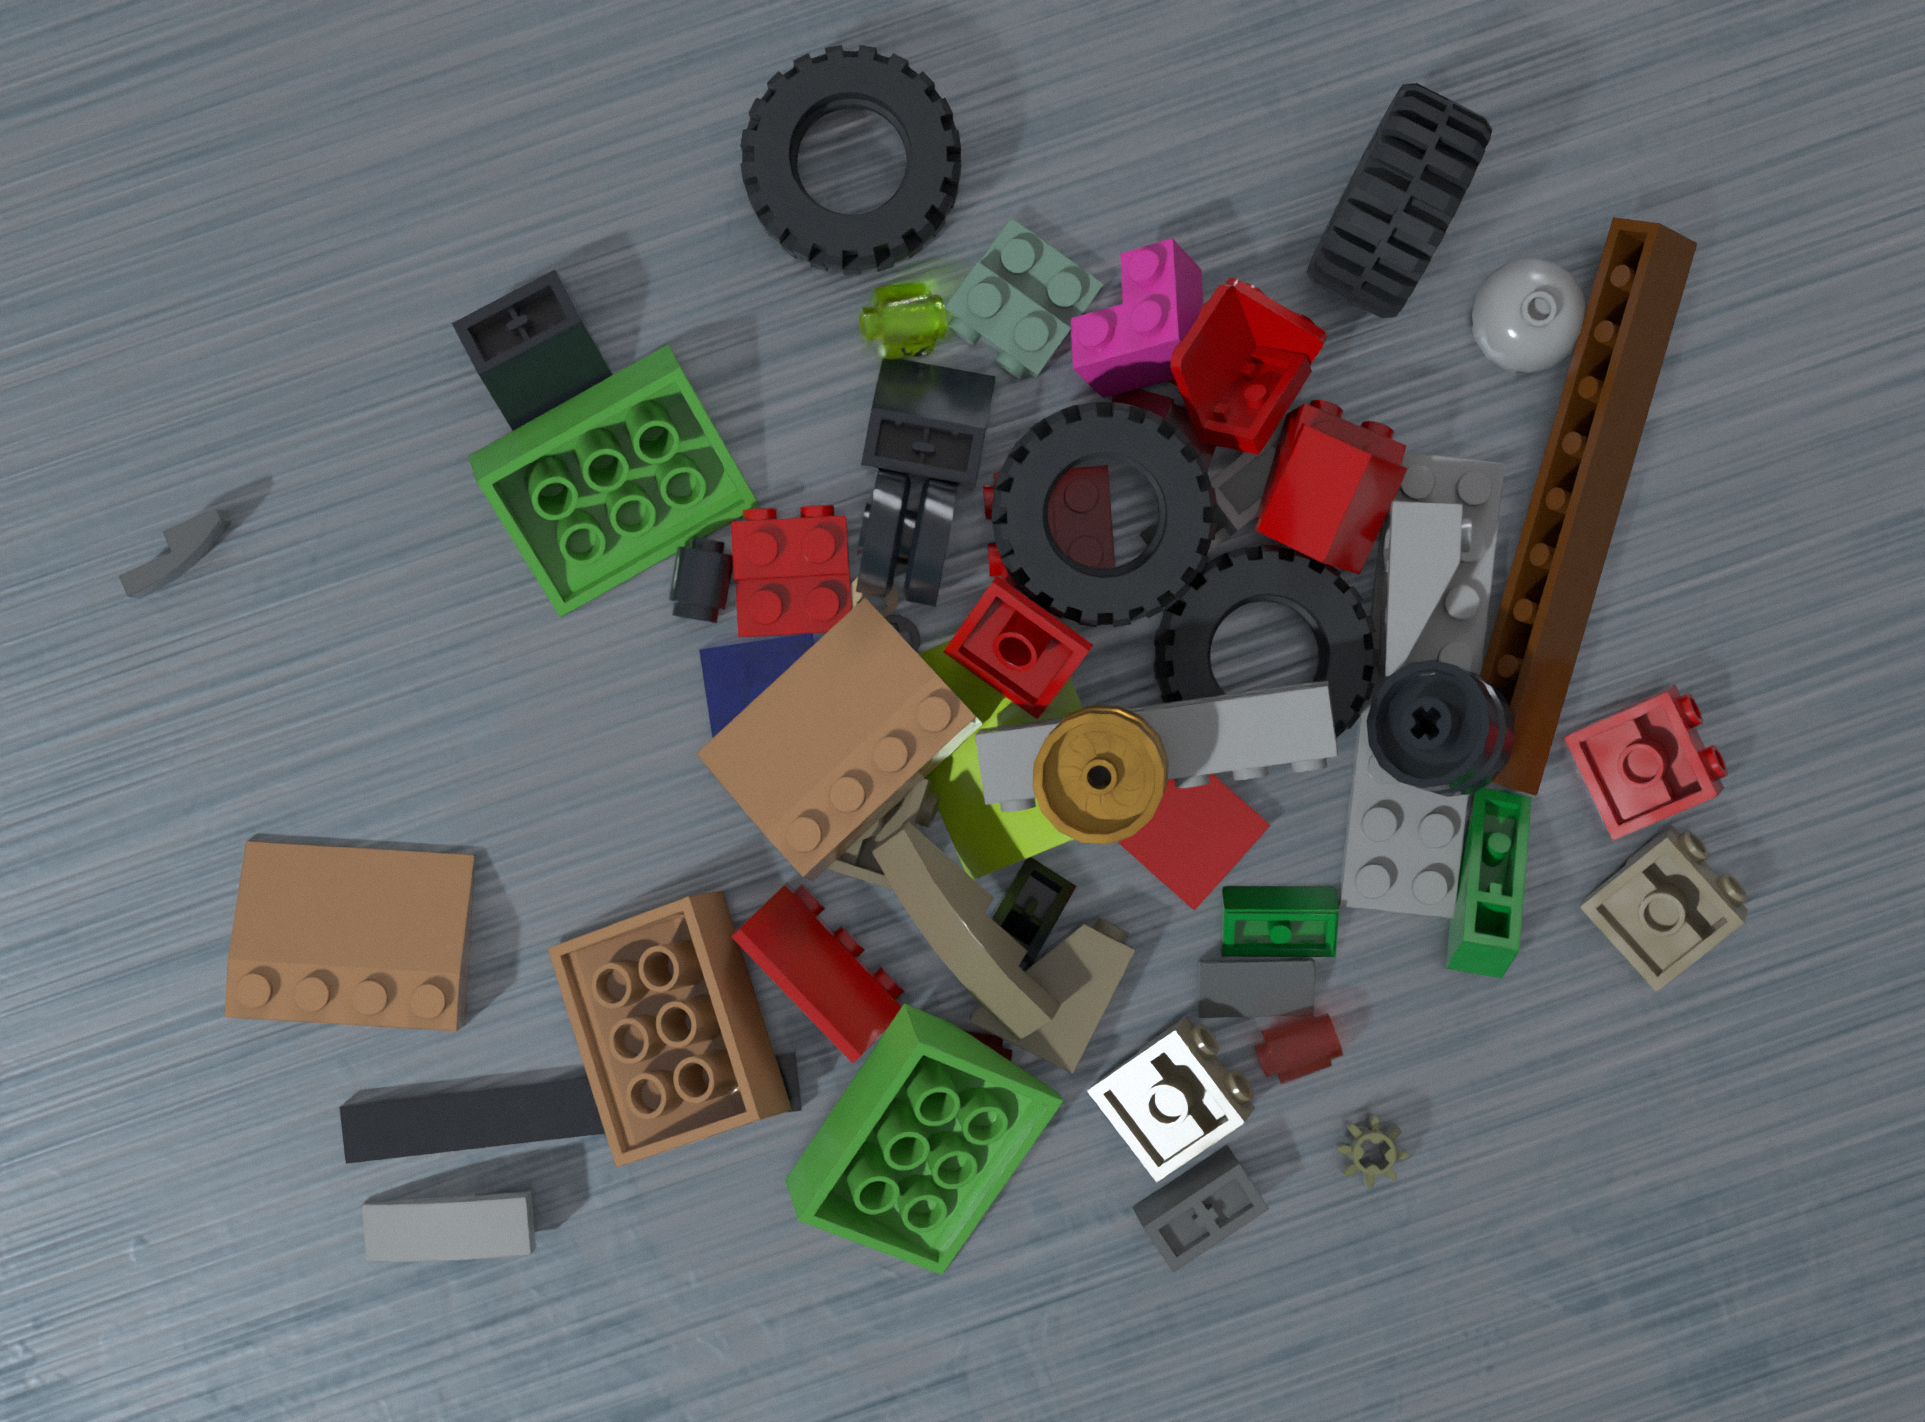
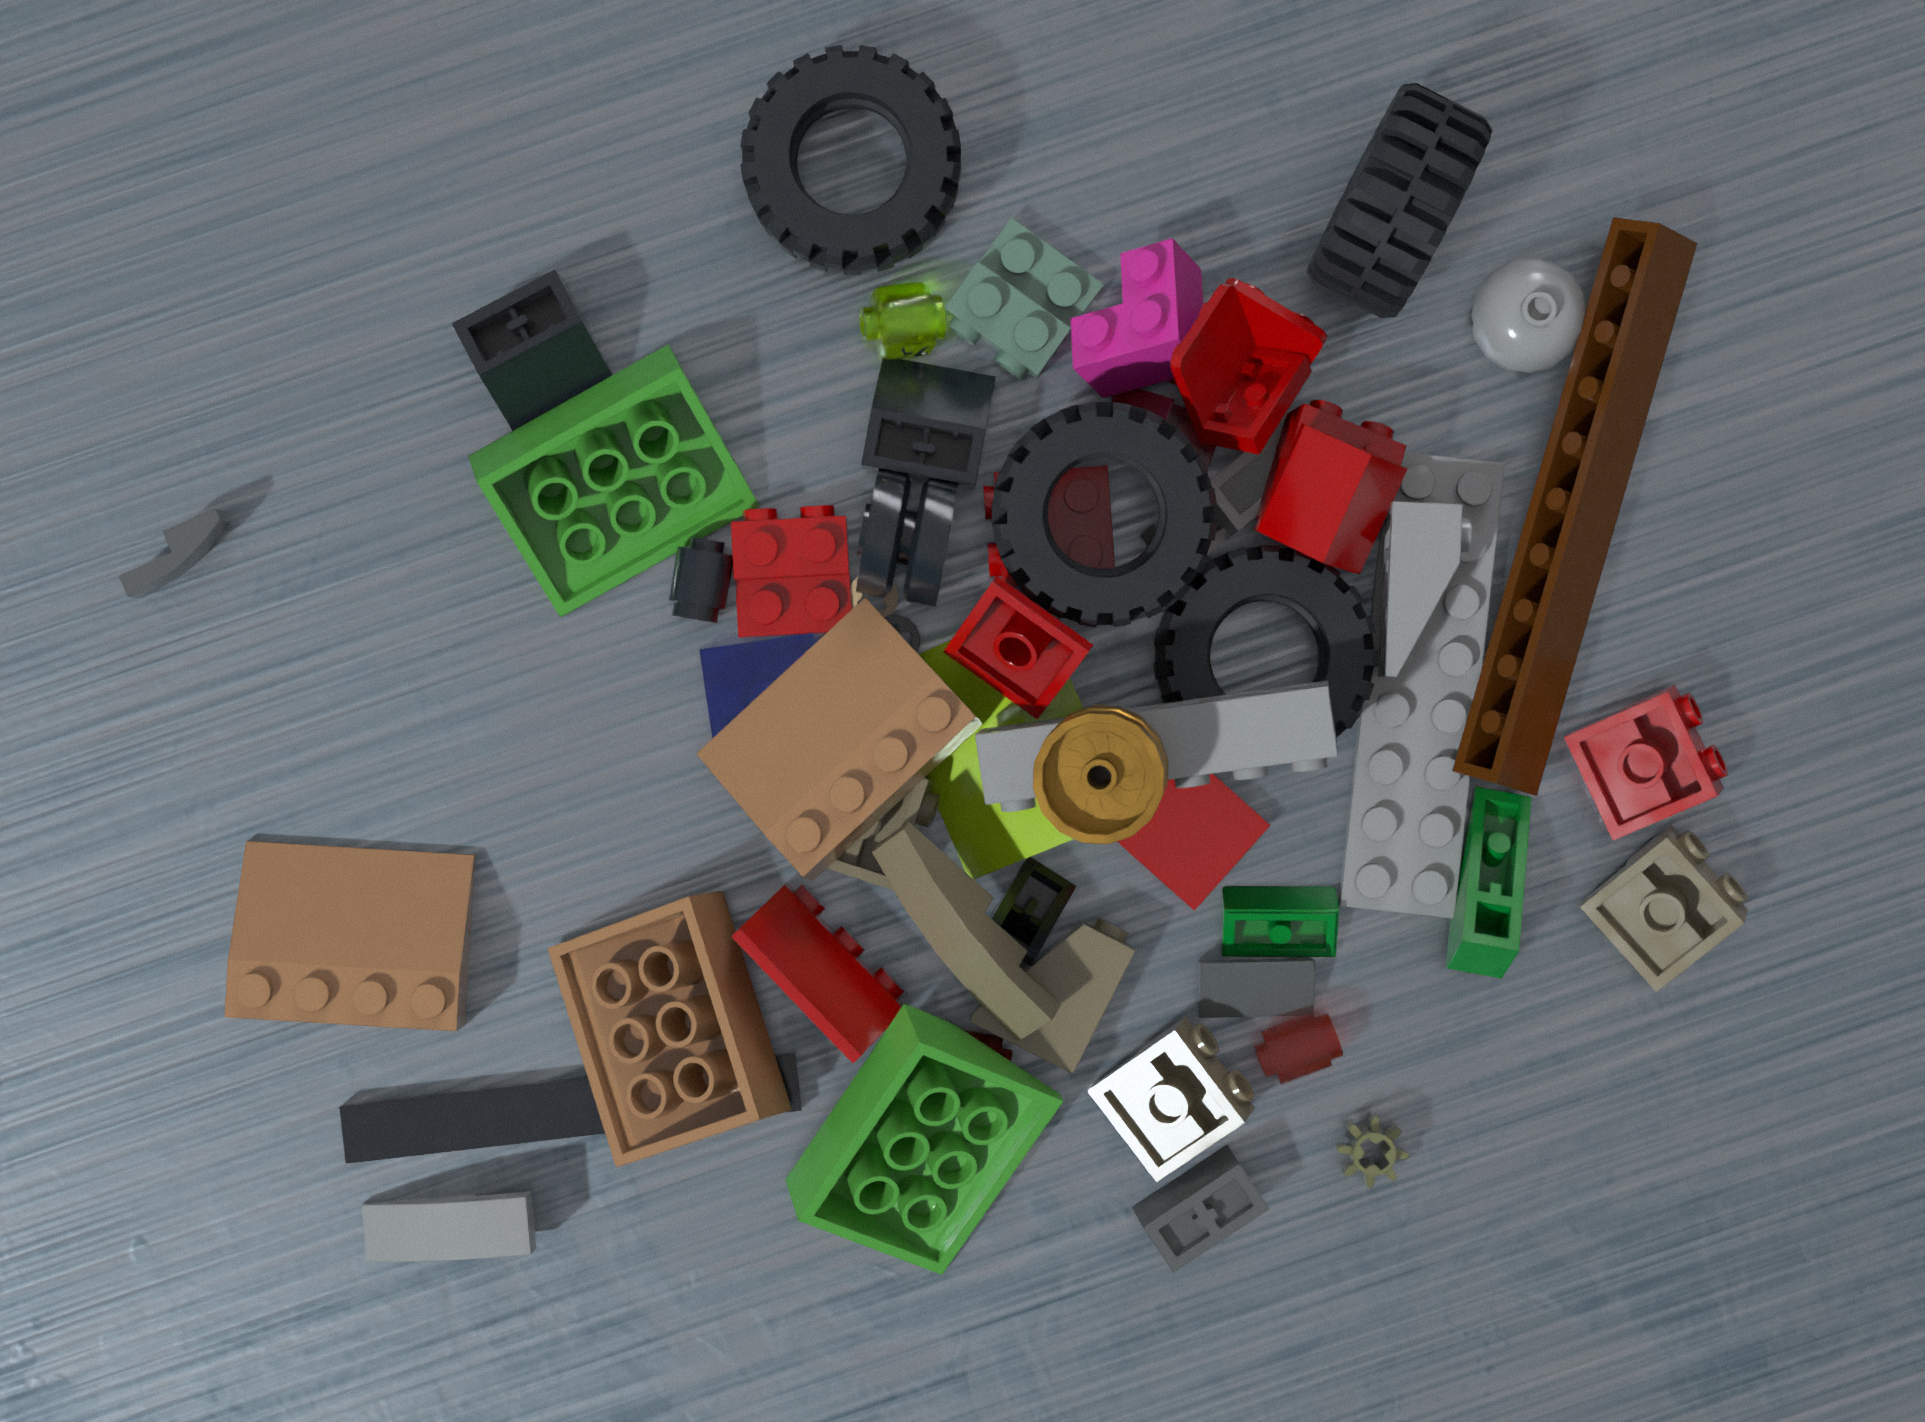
black wheel [1366,660,1515,797] -> none

